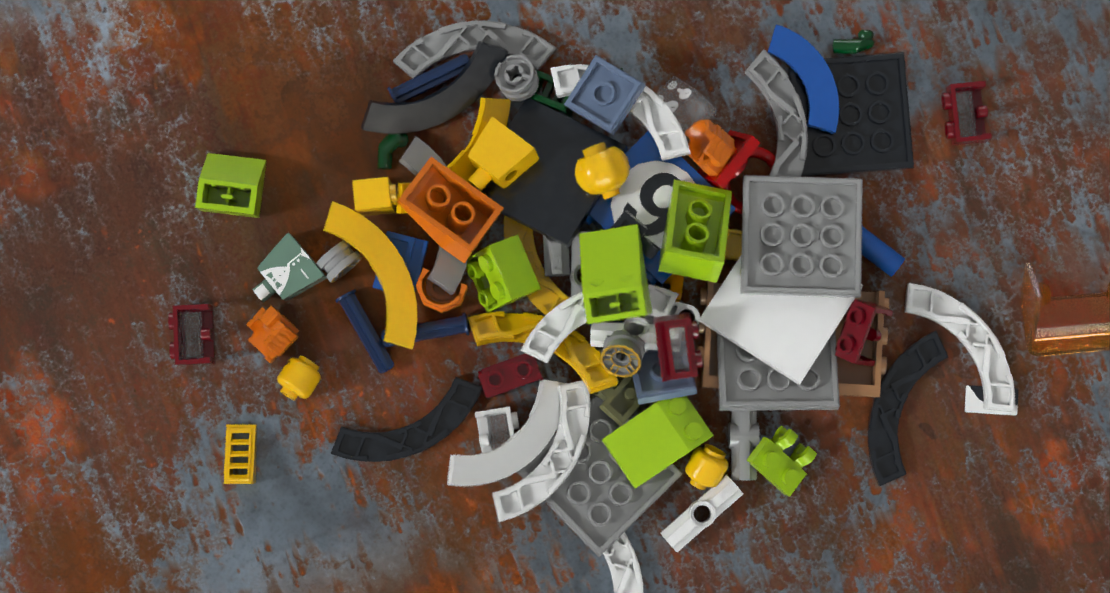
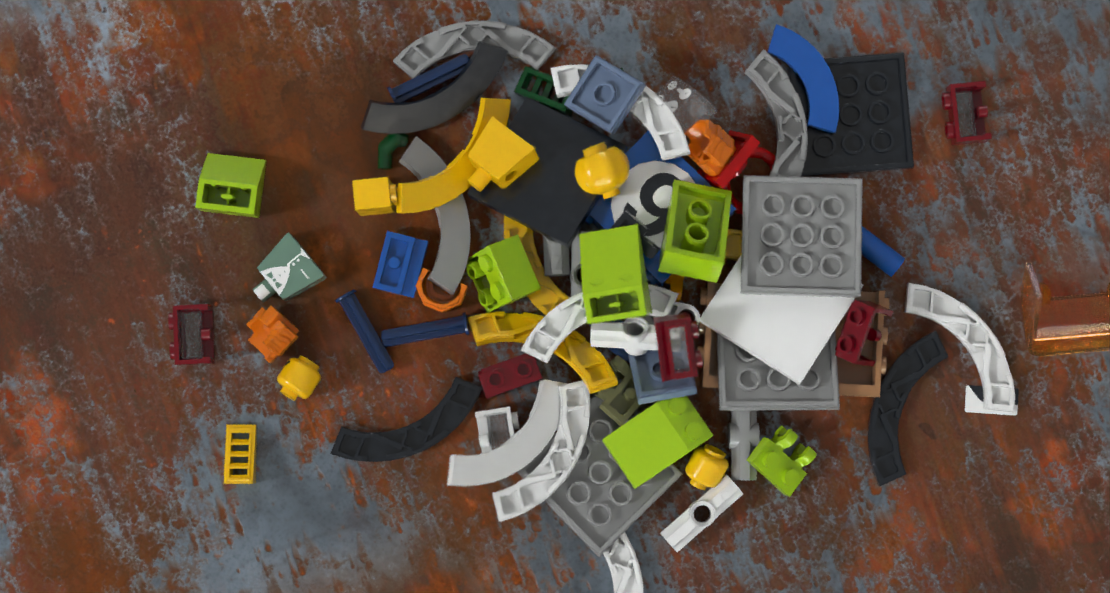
light grey wheel [316,240,362,283] -> none
yellow tile [323,202,417,349] -> none
orange slope [397,156,504,264] -> none
light grey wheel [494,55,539,101] -> none
light grey wheel [600,330,645,378] -> none
dark green arm [833,30,875,54] -> none

